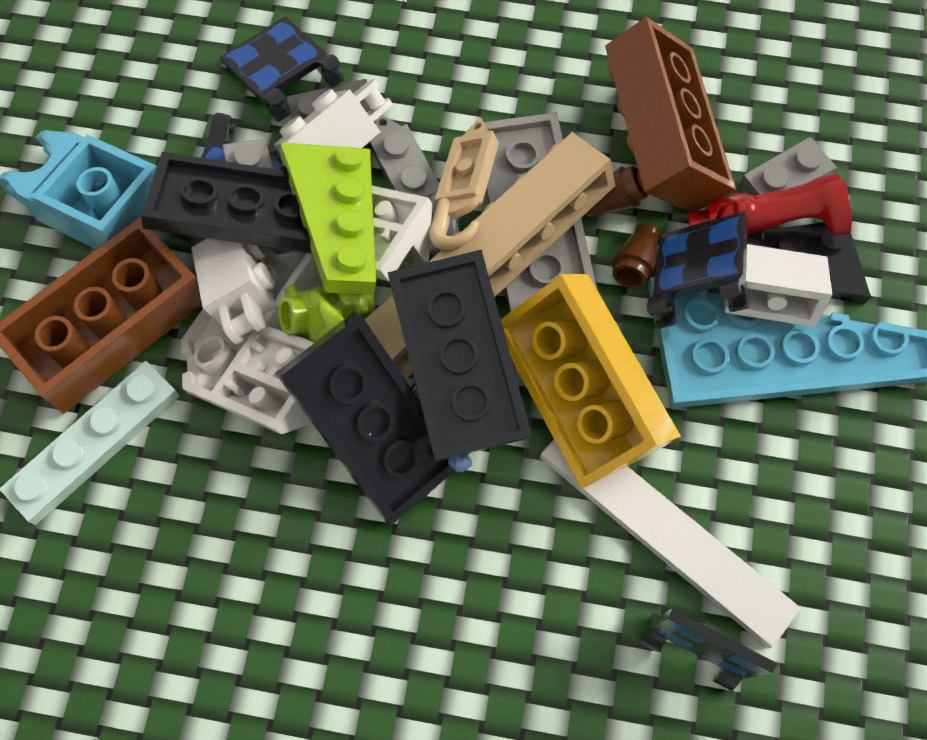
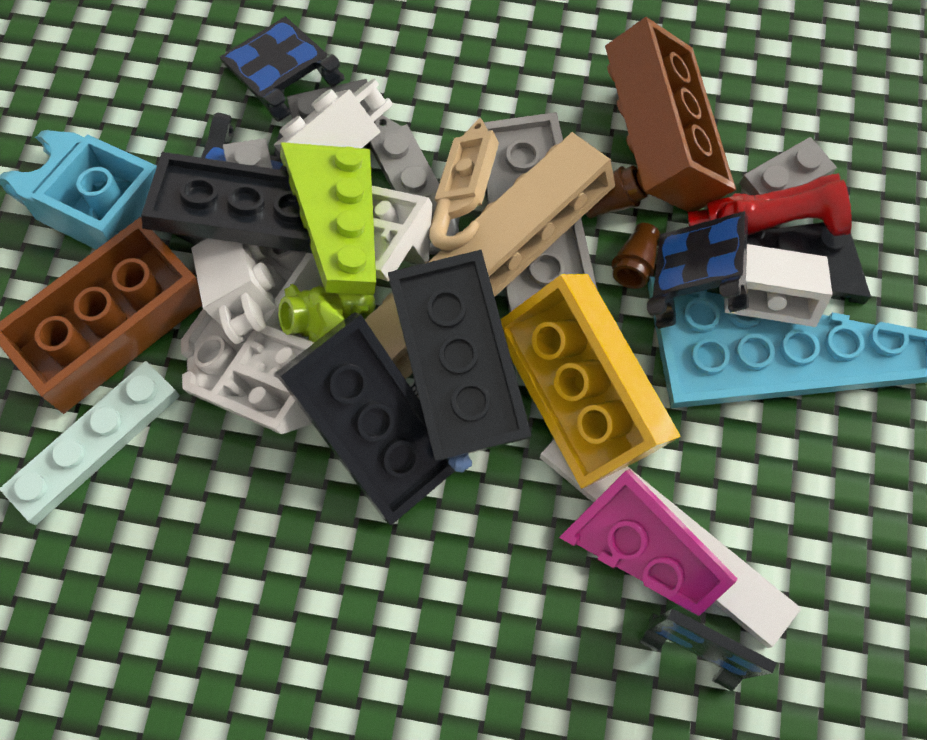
none -> dark pink wing [559,469,738,616]

